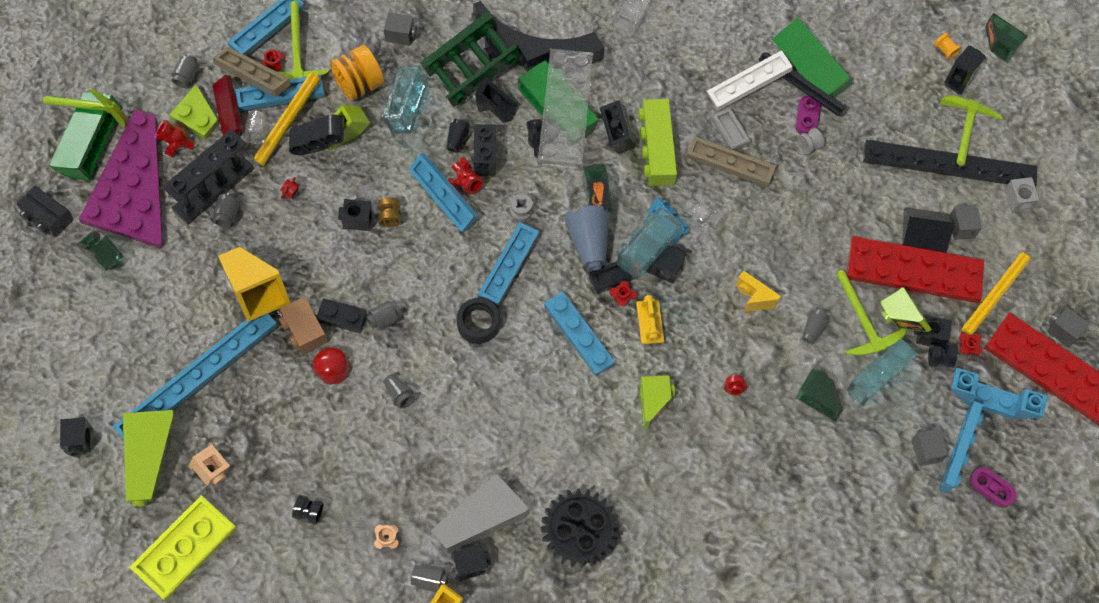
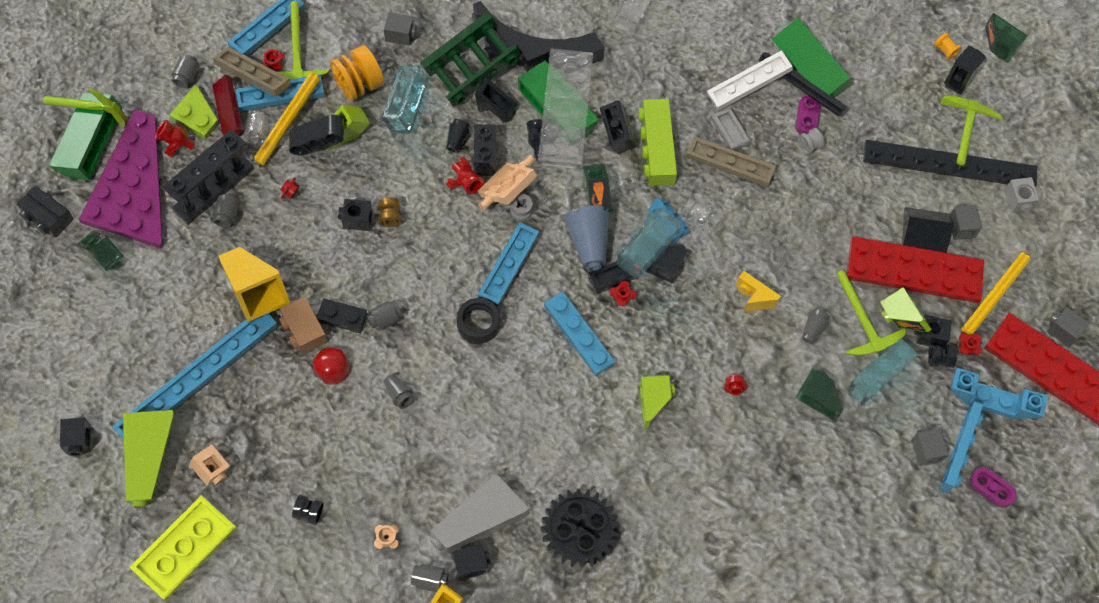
dark azure plate [408,154,478,232] -> none
yellow hinge [636,295,664,344] -> none
none -> light nougat plate [478,155,537,211]

